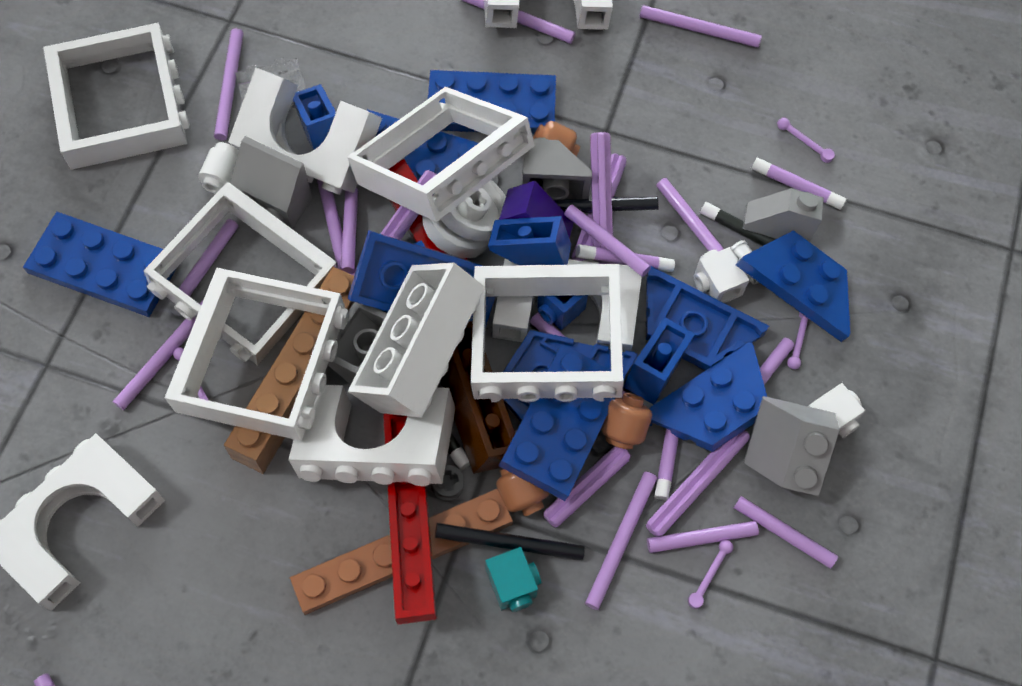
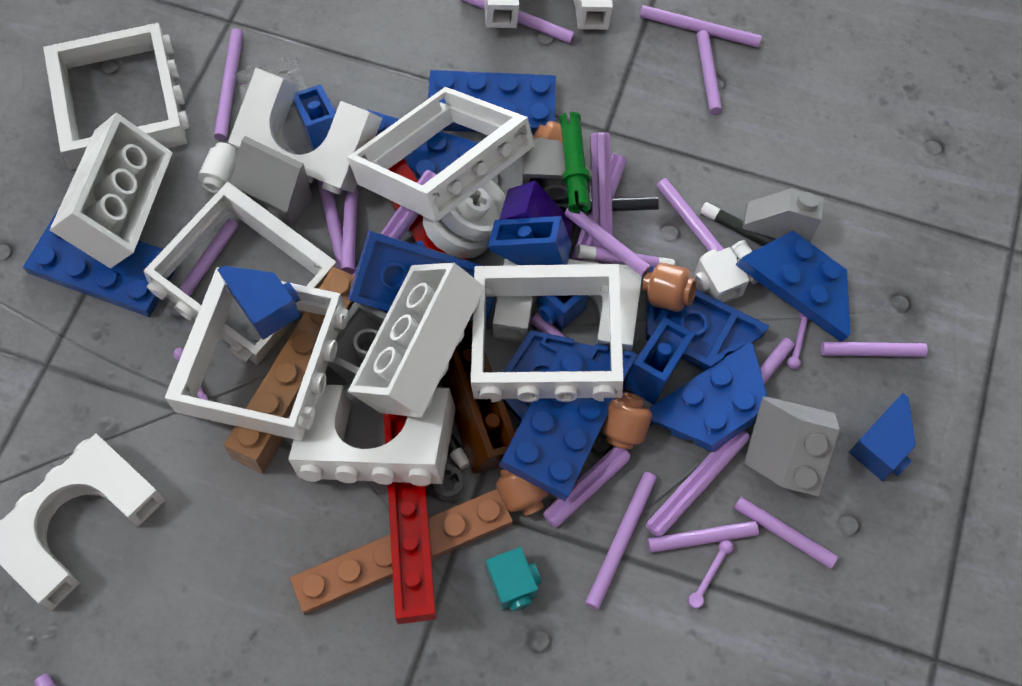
lavender bar [112,299,204,411] -> none
black bar [435,523,585,561] -> none
lavender bar [654,429,679,501] -> none
lavender bar [751,157,847,210] -> none
lavender hinge [777,118,835,163] -> none
white brick [808,383,865,438] -> none
none -> white brick [50,112,173,268]
none -> blue slope [217,266,301,340]
none -> green pin [559,112,591,214]
none -> nougat head [642,263,697,312]
none -> lavender bar [696,30,722,115]
none -> lavender bar [820,342,928,357]
none -> blue slope [849,393,916,481]

